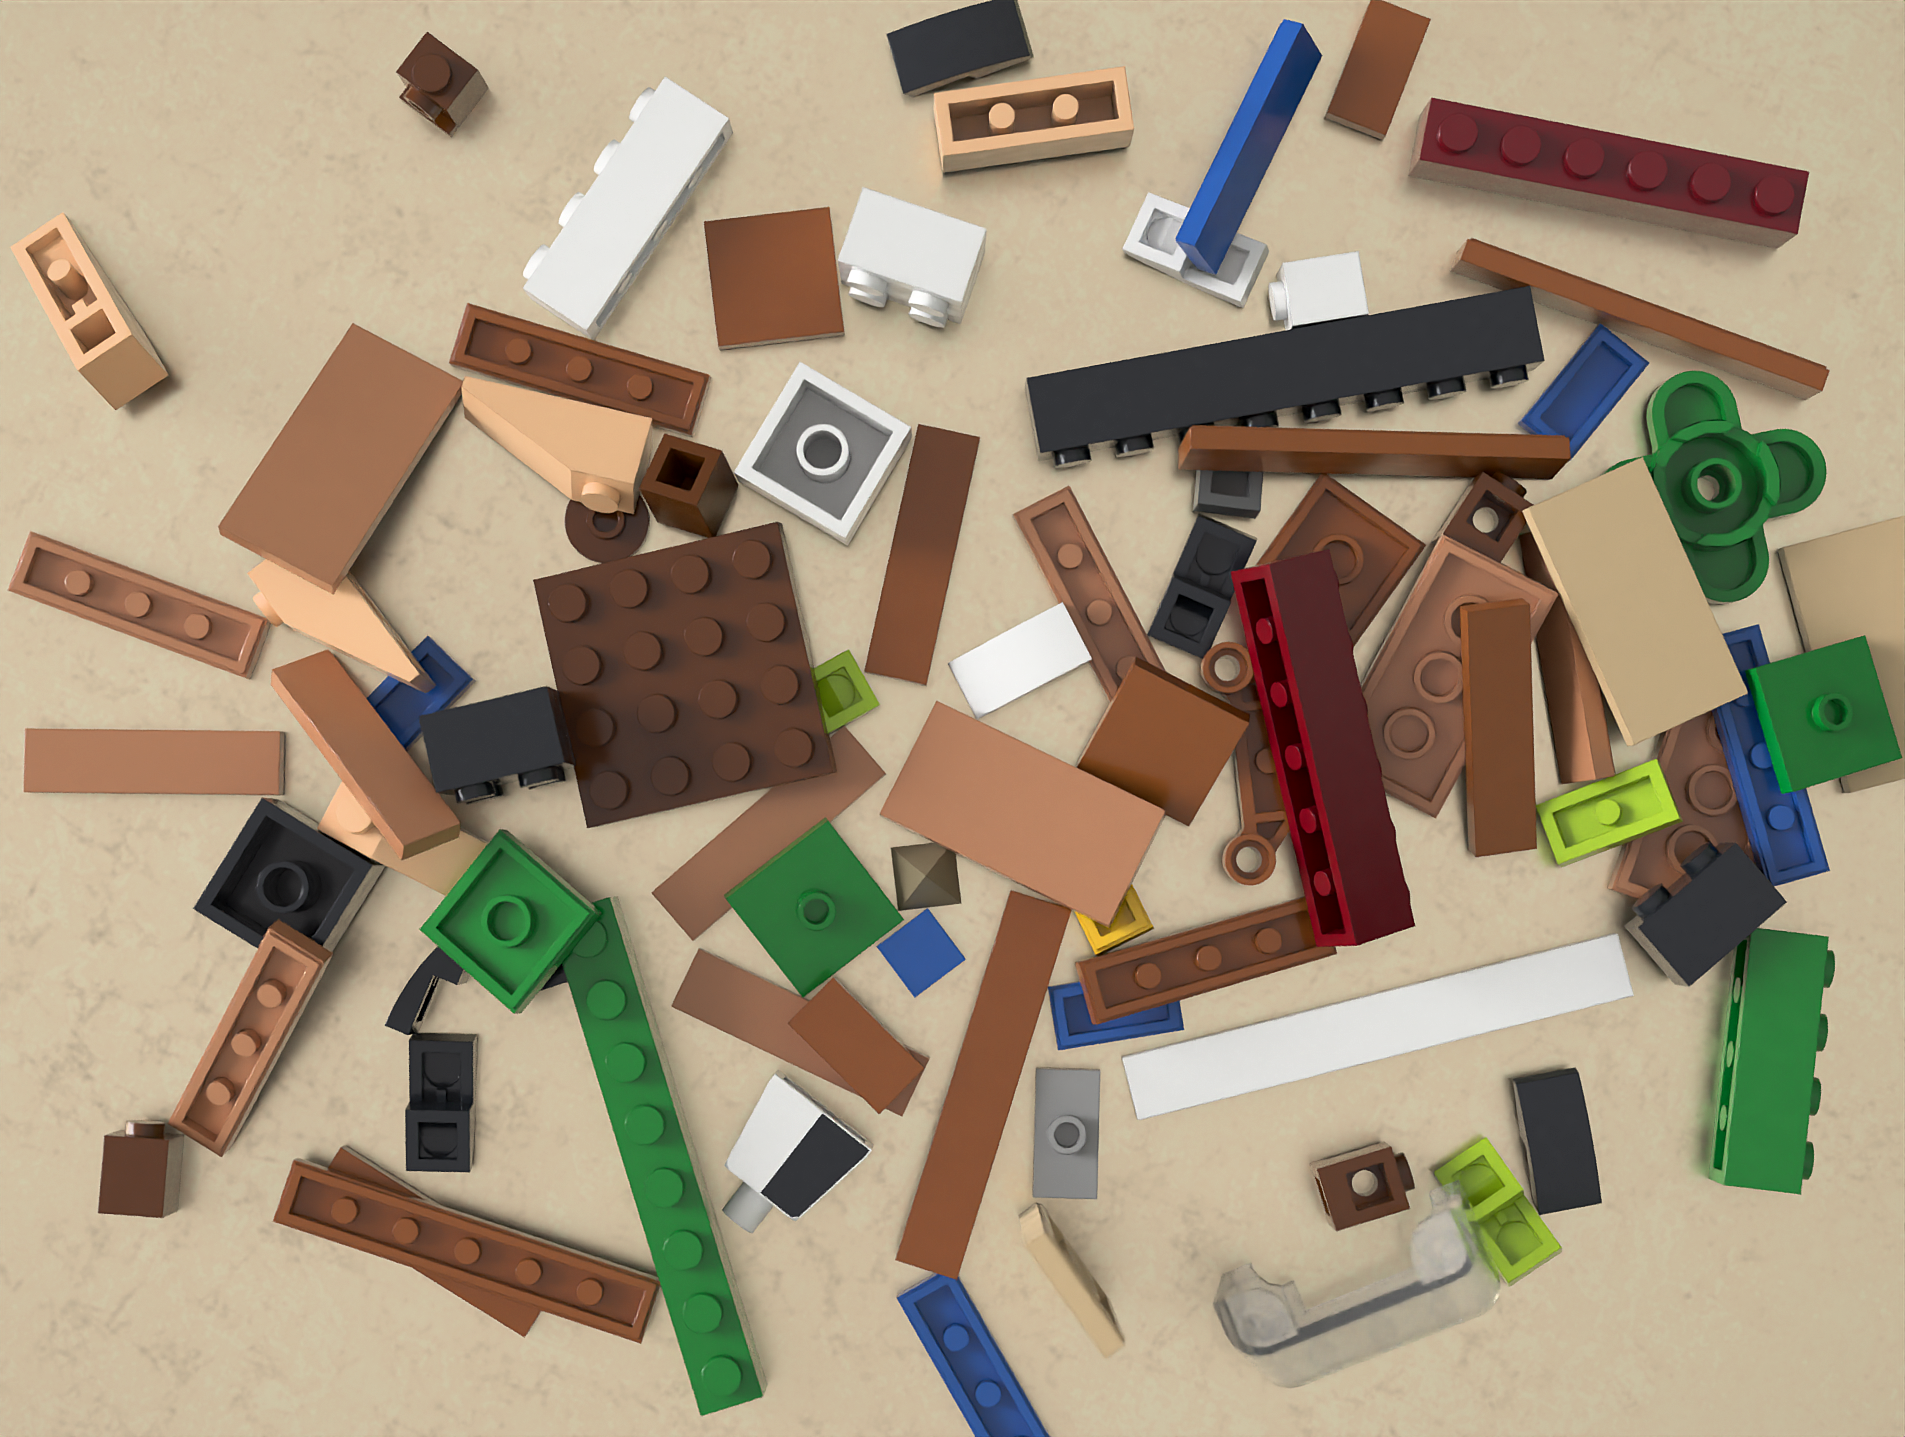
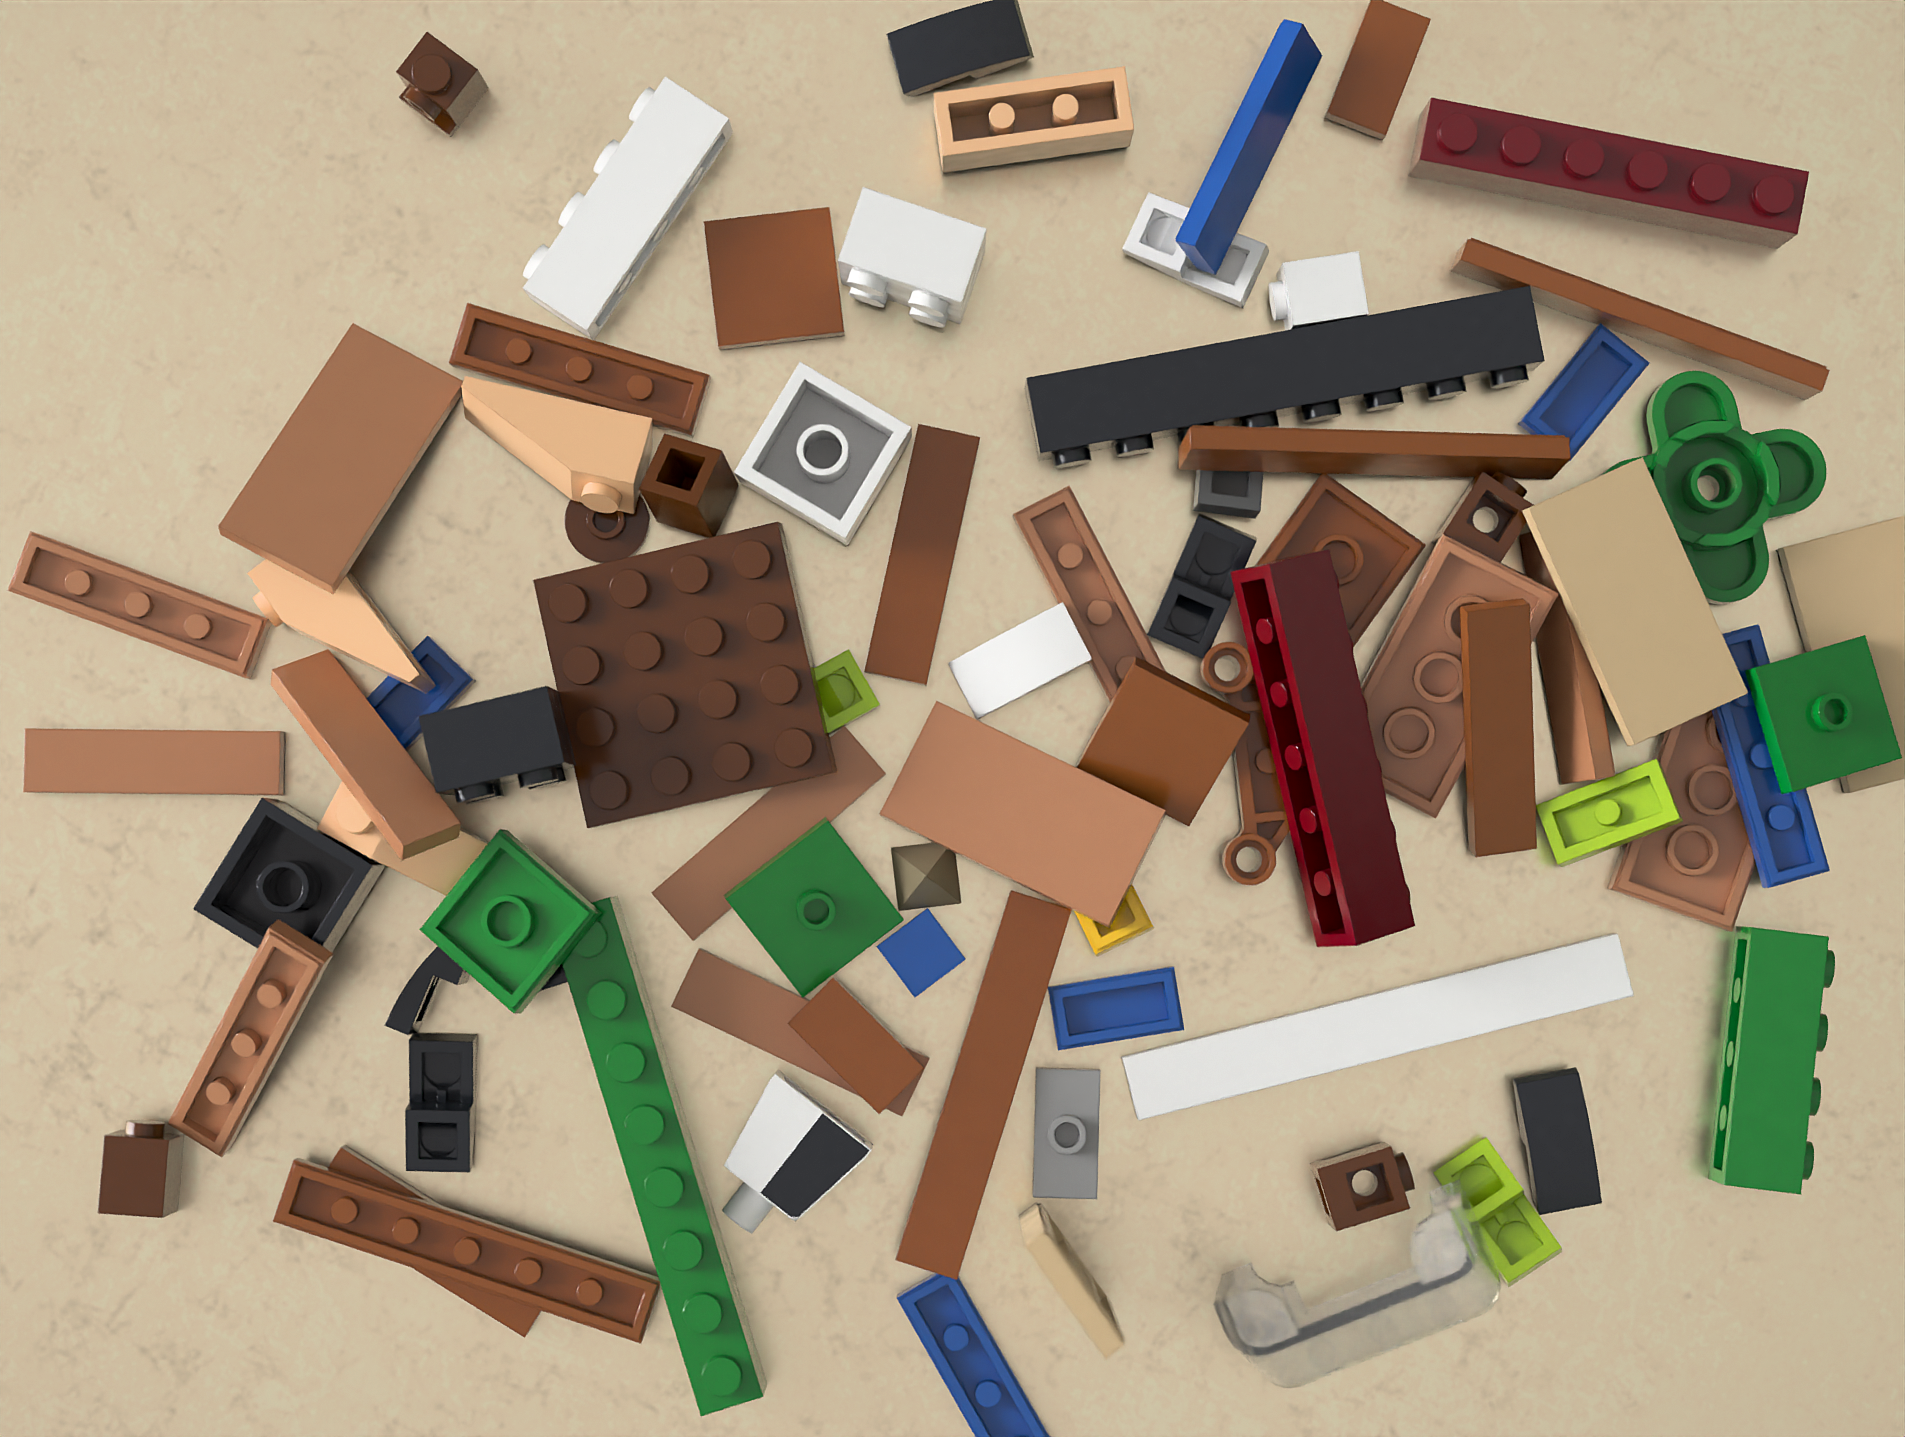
light nougat slope [11,212,168,411] -> none
dark orange tile [1075,896,1337,1025] -> none
black brick [1625,841,1787,987] -> none

